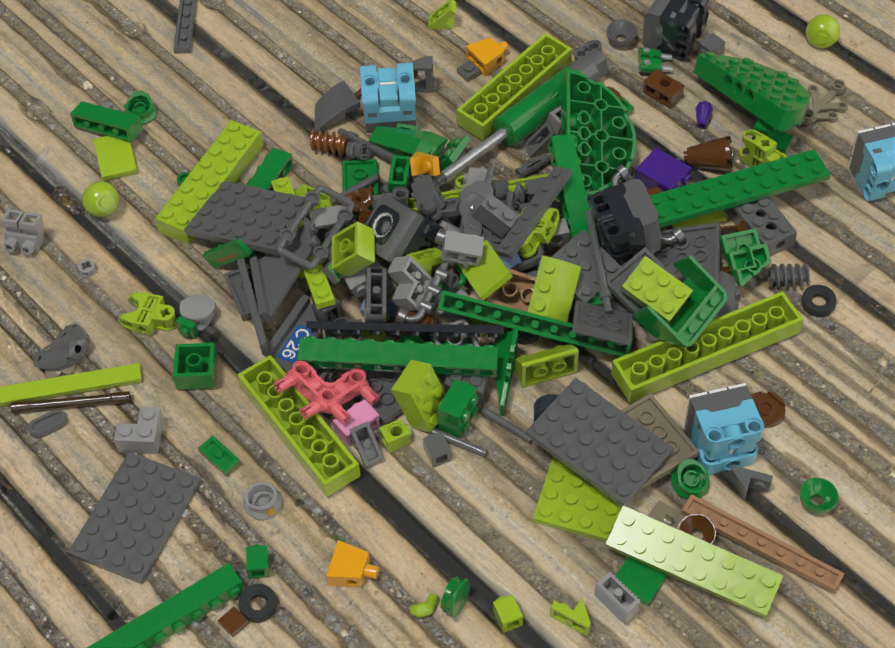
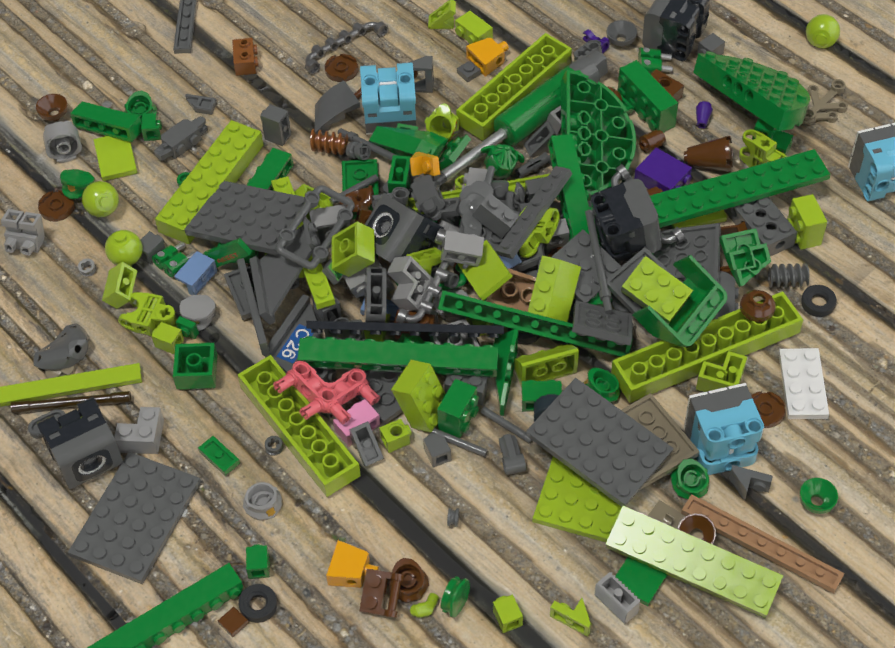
none -> reddish brown piece [36,94,68,121]
none -> piece [36,397,123,490]
none -> reddish brown tile [38,190,75,222]
none -> light grey brick [43,121,82,163]
none -> green hat [60,169,95,199]
none -> lime brick [102,262,137,309]
none -> lime brick [105,230,143,266]
none -> dark grey brick [140,231,165,265]
none -> green brick [141,113,162,141]
none -> lime brick [151,322,184,355]
none -> green piece [152,242,195,277]
none -> dark grey hinge [154,116,208,161]
none -> medium blue panel [175,251,217,295]
none -> dark grey tile [185,94,217,115]
none -> dark orange brick [232,38,259,76]
none -> dark grey brick [260,104,292,146]
none -> dark grey bush [265,436,283,456]
none -> flat silver bar [305,21,389,74]
none -> reddish brown tile [325,54,358,82]
none -> reddish brown plate [359,569,404,618]
none -> reddish brown hat [388,558,429,603]
none -> lime piece [424,103,460,142]
none -> dark grey bush [447,508,459,527]
none -> lime brick [455,11,493,44]
none -> green piece [480,144,525,180]
none -> dark grey piece [499,434,526,475]
none -> green brick [521,380,562,412]
none -> dark purple piece [583,29,610,54]
none -> green hat [583,368,621,403]
none -> green brick [617,60,678,133]
none -> reddish brown brick [639,130,666,153]
none -> lime brick [696,351,747,392]
none -> reddish brown piece [740,290,776,322]
none -> white plate [778,348,829,419]
none -> lime brick [787,194,827,250]

